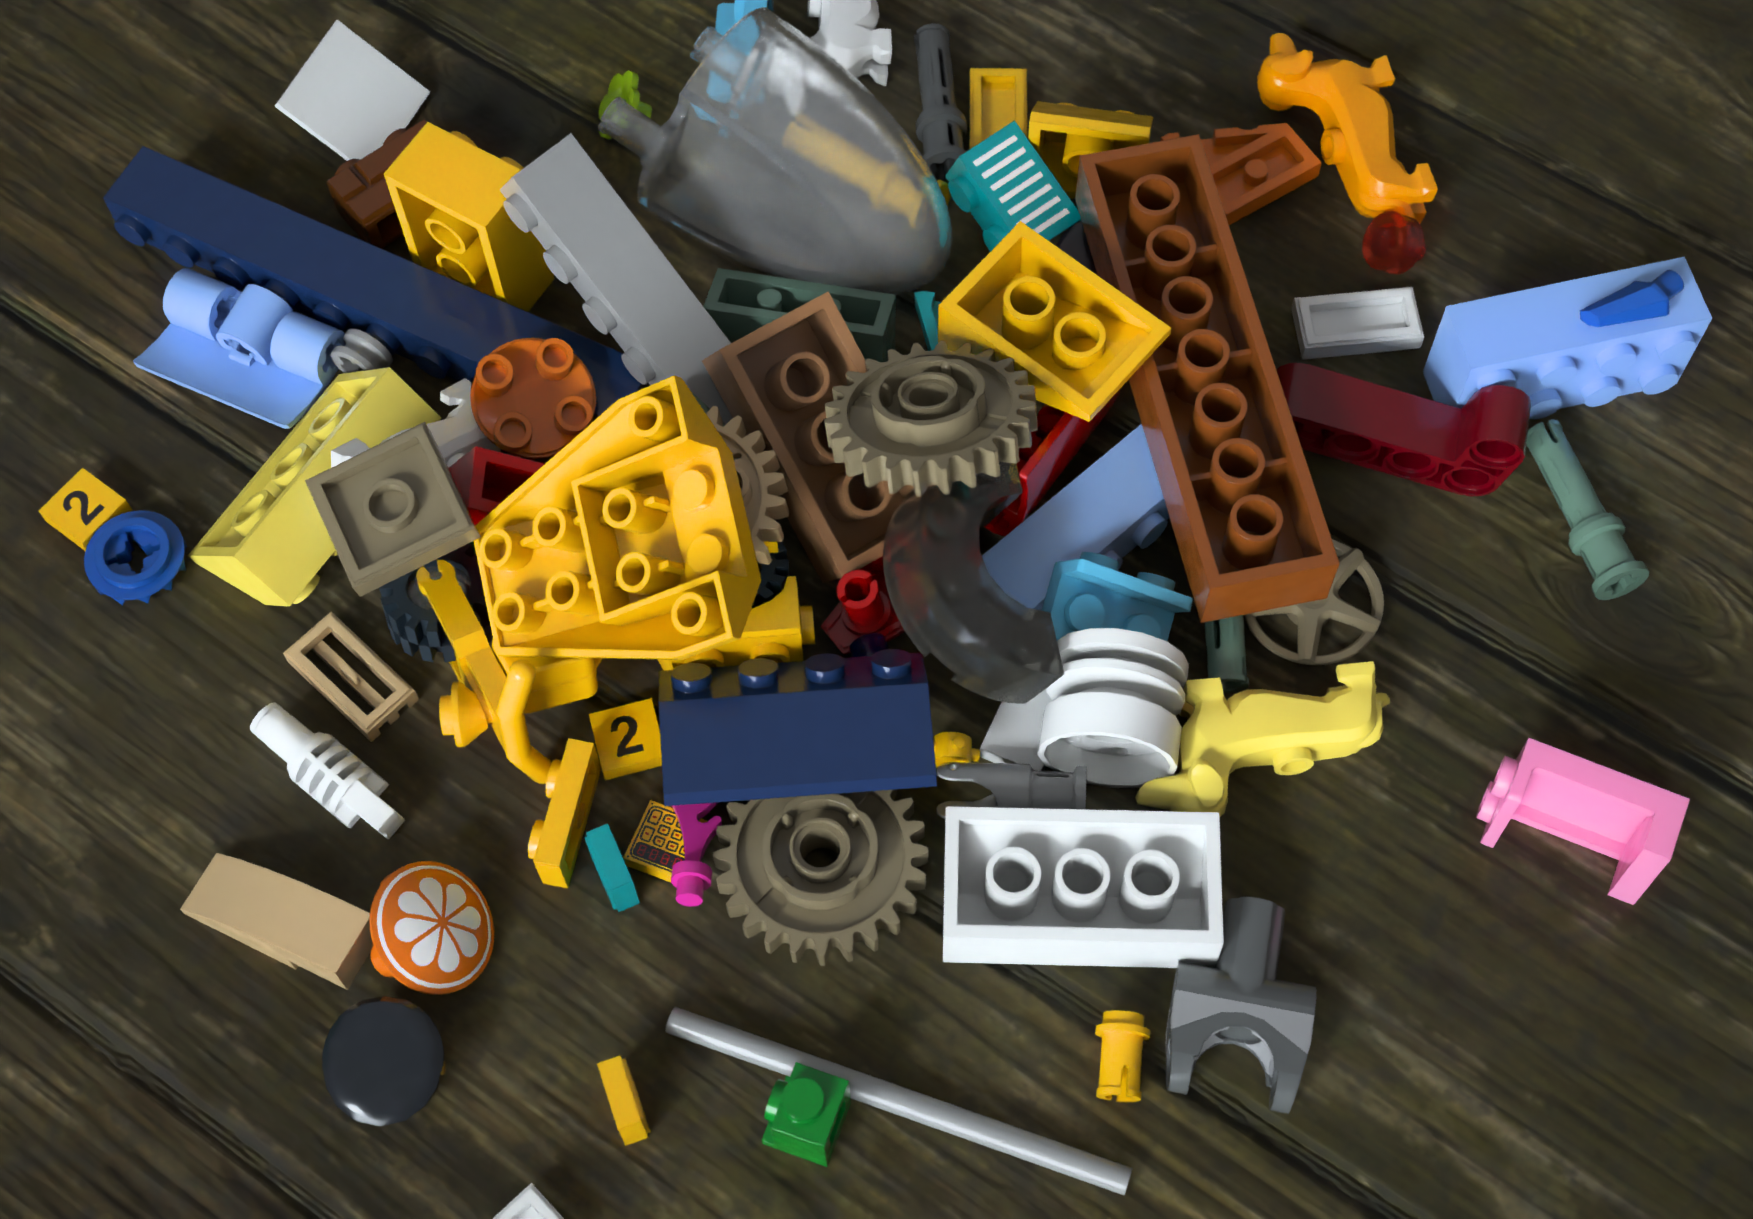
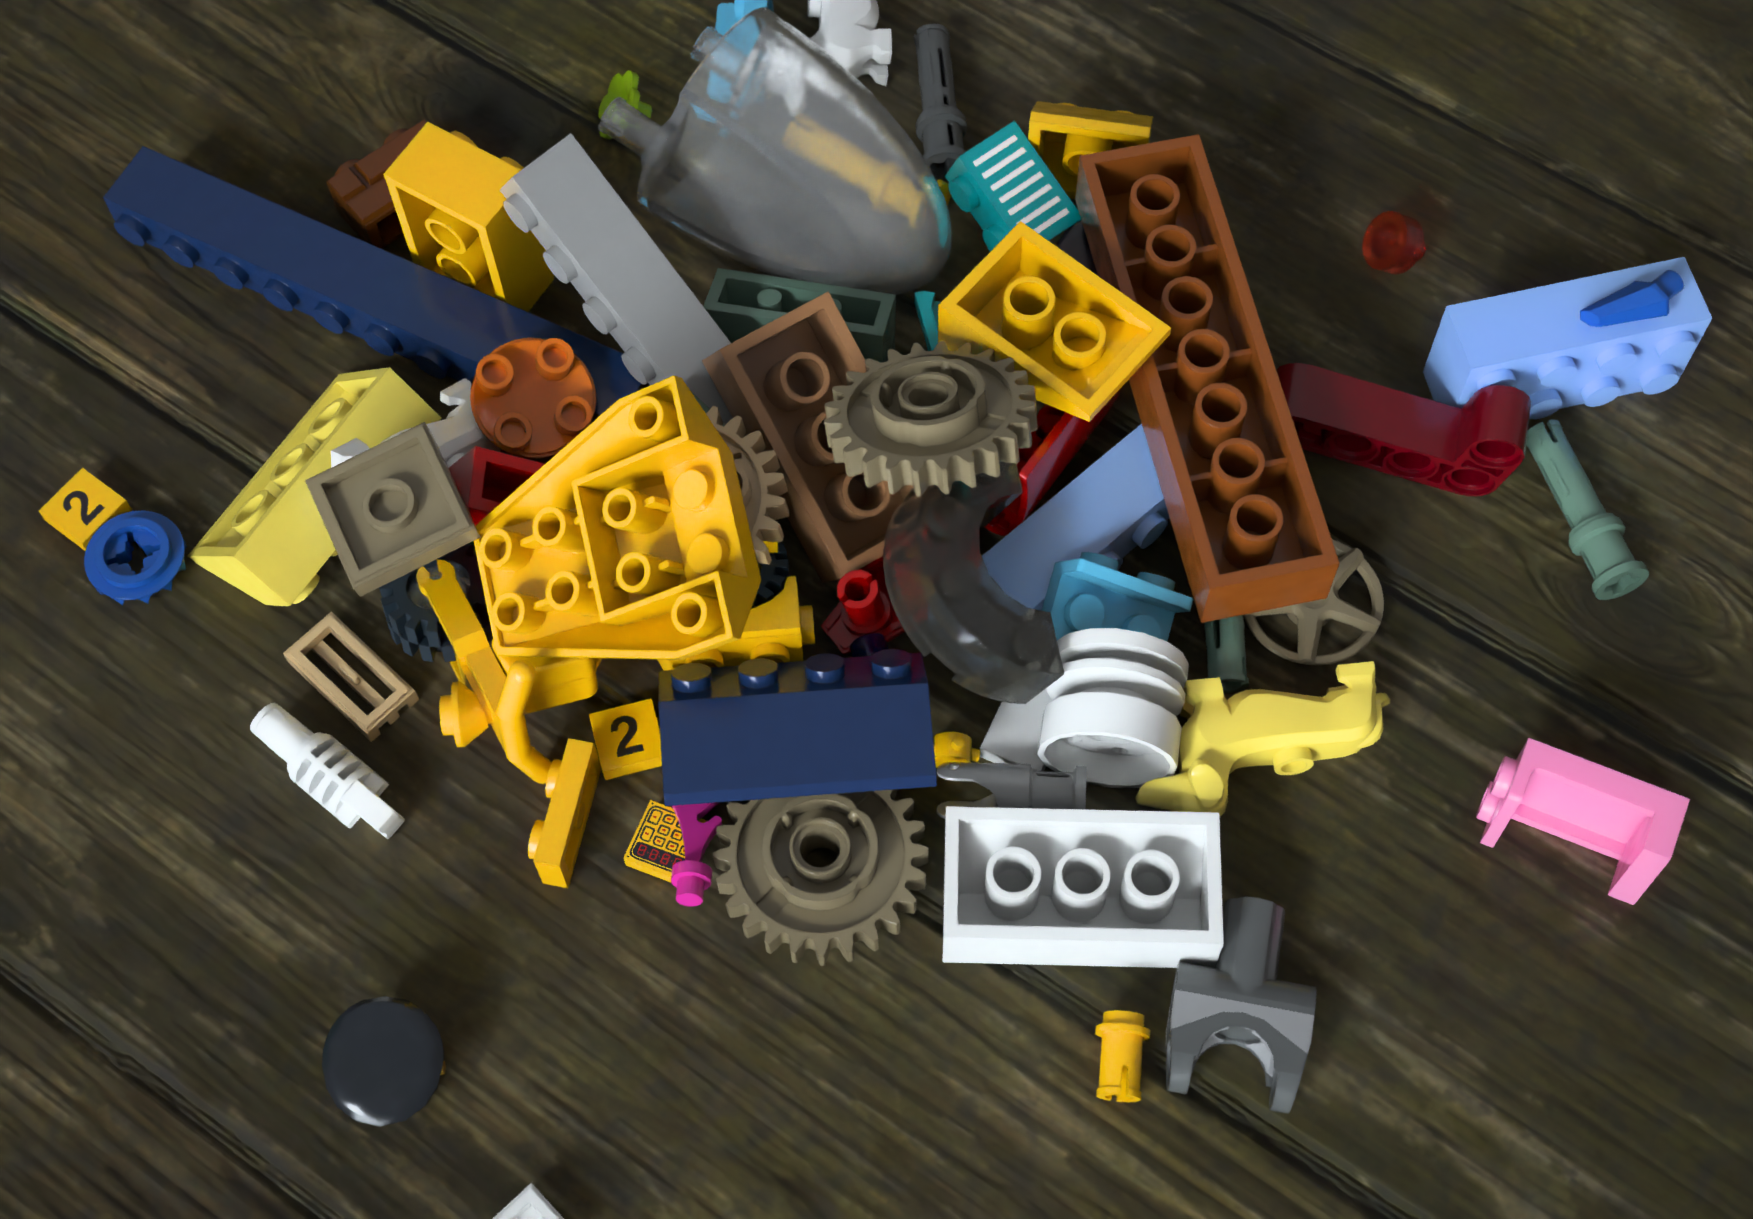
light blue panel [133,268,345,429] -> none
tan slope [180,853,373,990] -> none
white piece [275,20,430,161] -> none
light grey bush [330,328,393,373] -> none
dish [369,861,494,995] -> none
teal tile [585,823,640,913] -> none
yellow tile [597,1055,650,1146] -> none
light grey piece [666,1007,1133,1195] -> none
green brick [761,1062,851,1167] -> none
yellow tile [969,68,1027,150] -> none
orange wing [1161,123,1322,225] -> none
light orange animal [1257,33,1438,231] -> none
white tile [1292,287,1424,360] -> none

